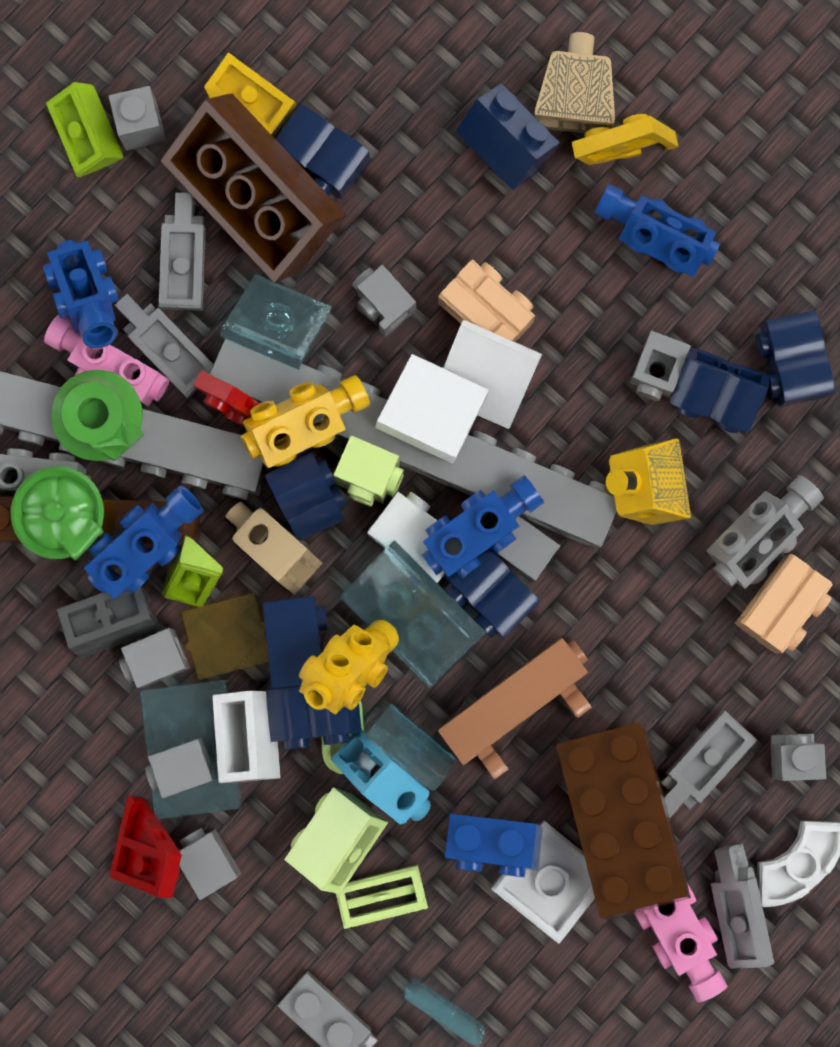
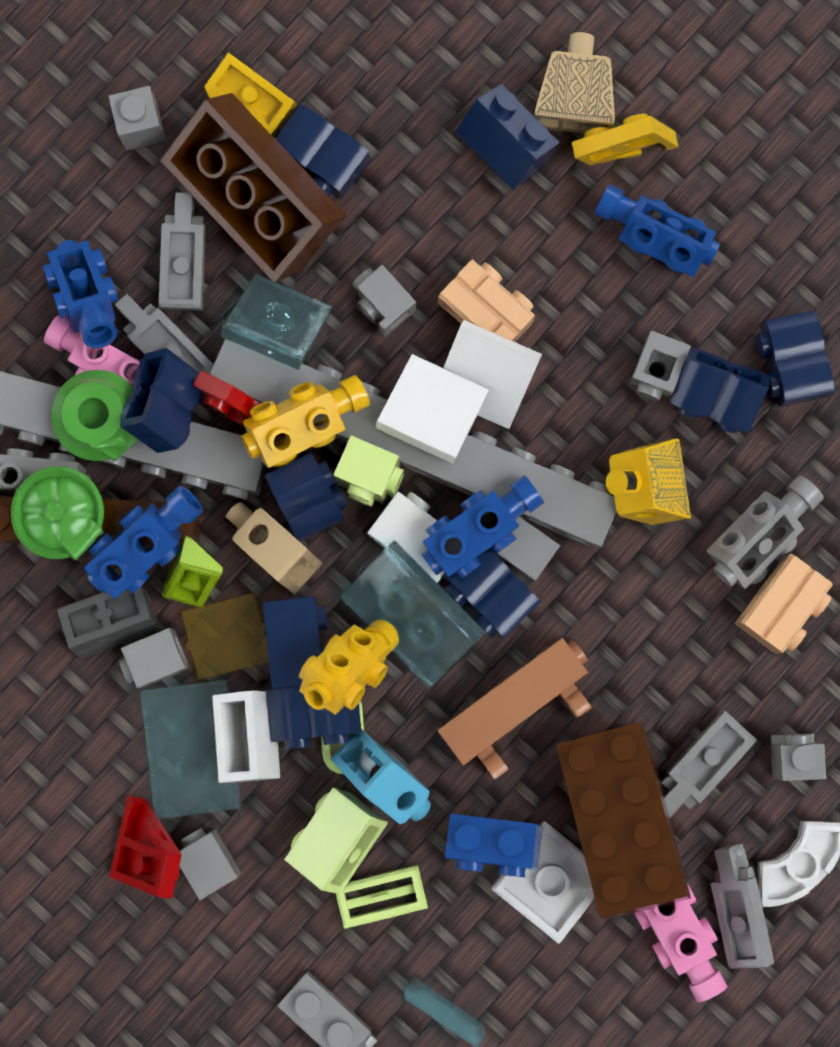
lime slope [46,82,124,177] -> none
light grey brick [145,738,217,798] -> none
clear light blue tile [366,704,457,791] -> none
none -> dark blue brick [120,348,202,453]

